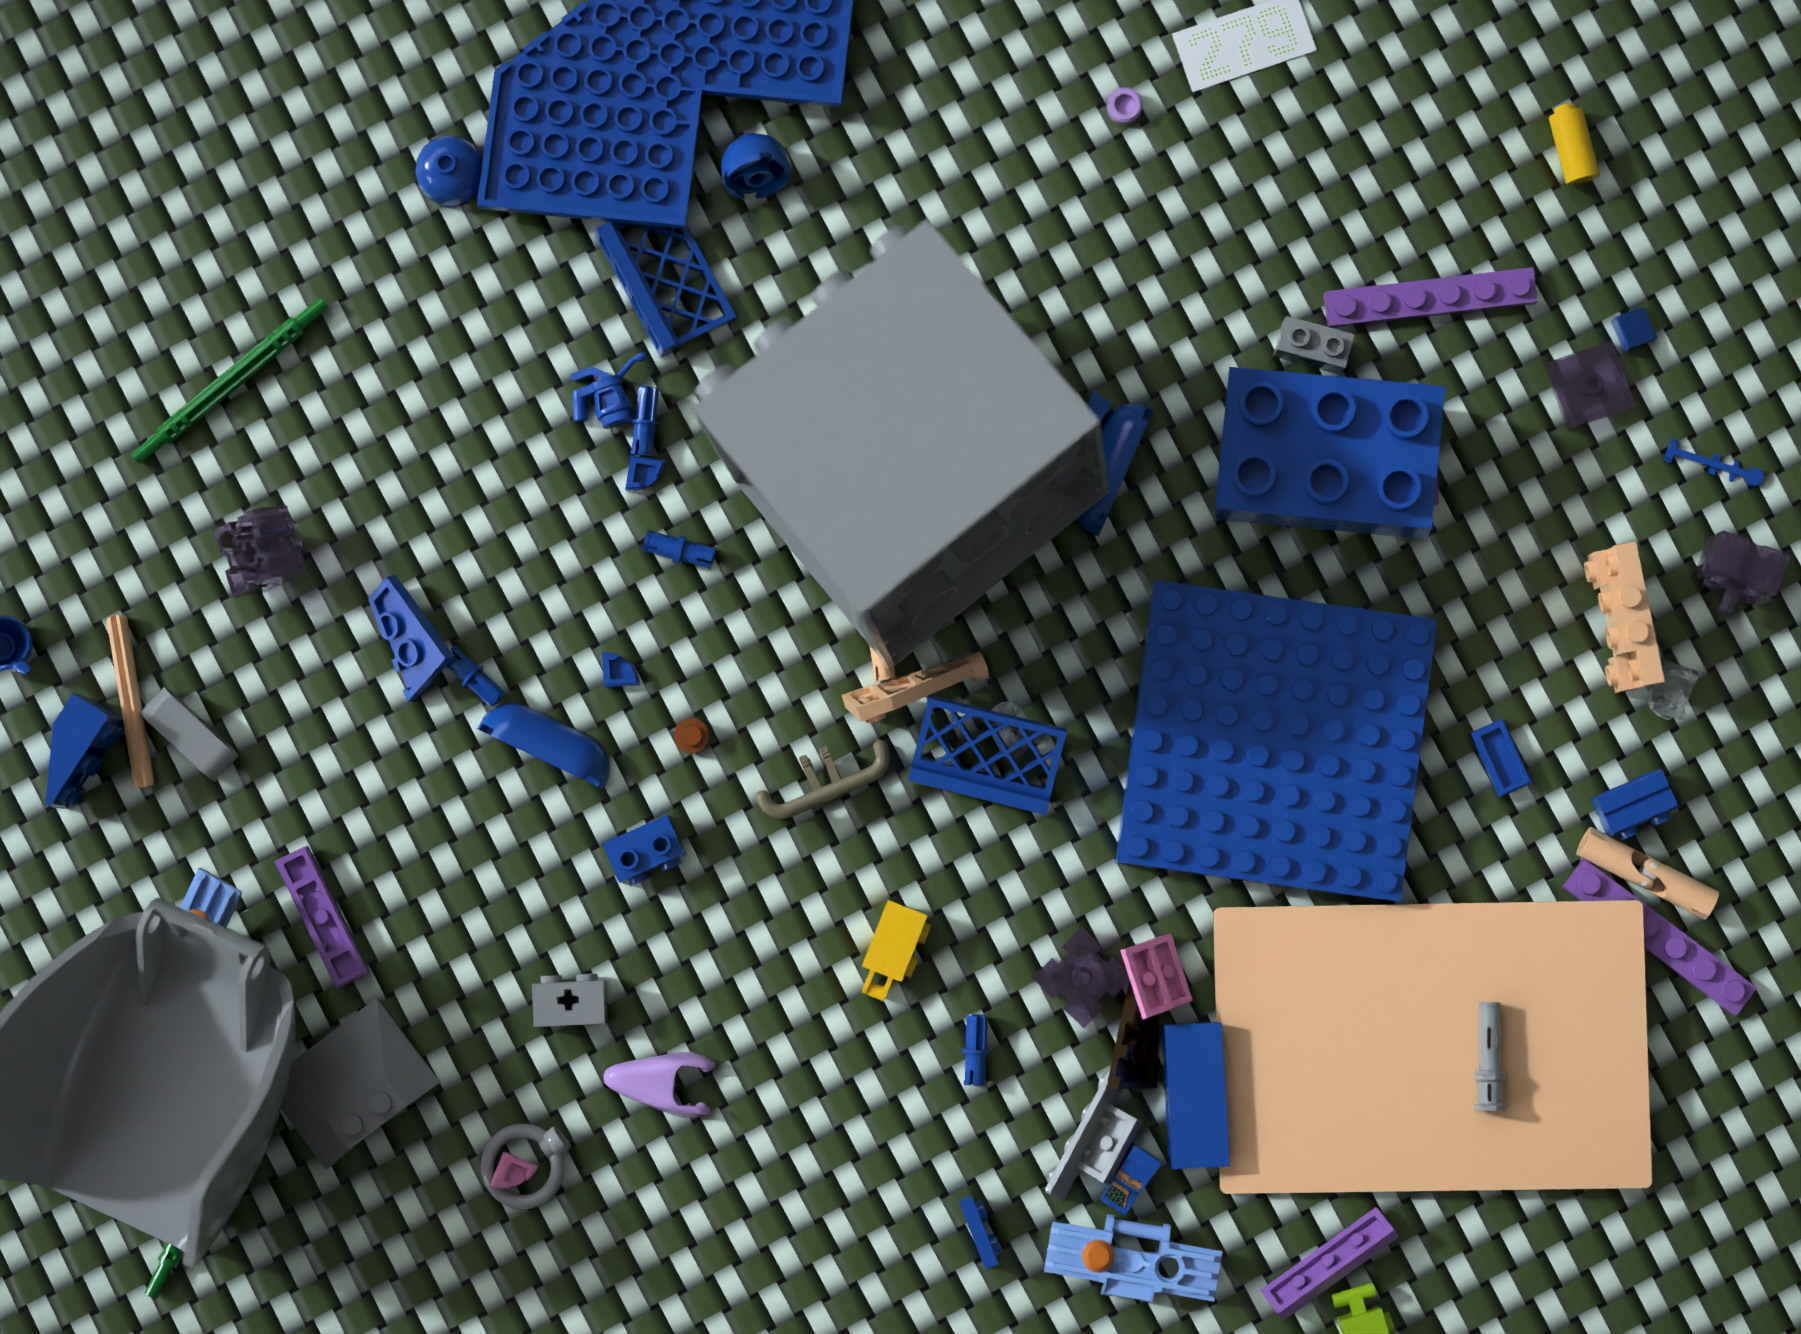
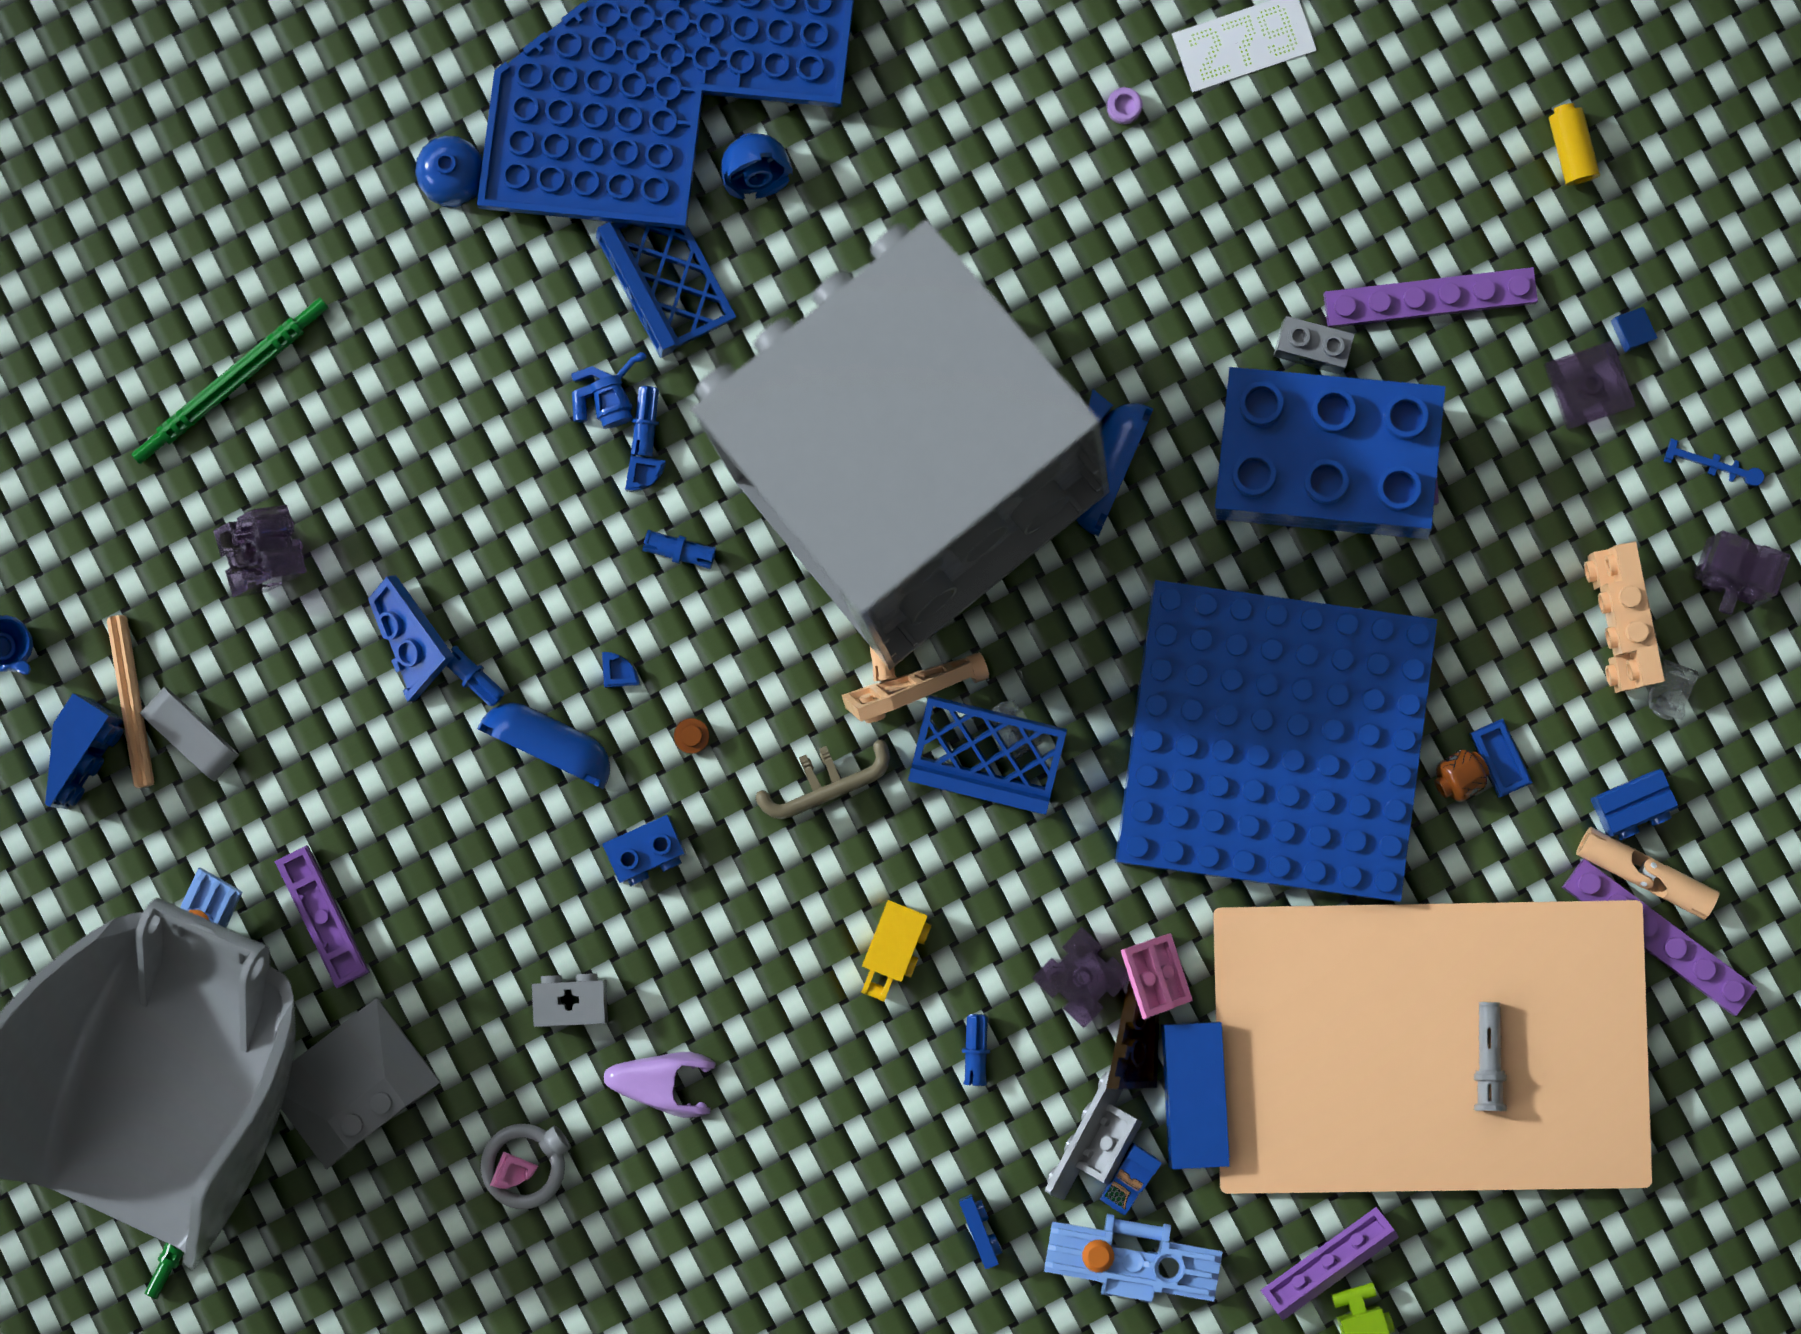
none -> dark orange head [1434,749,1489,802]

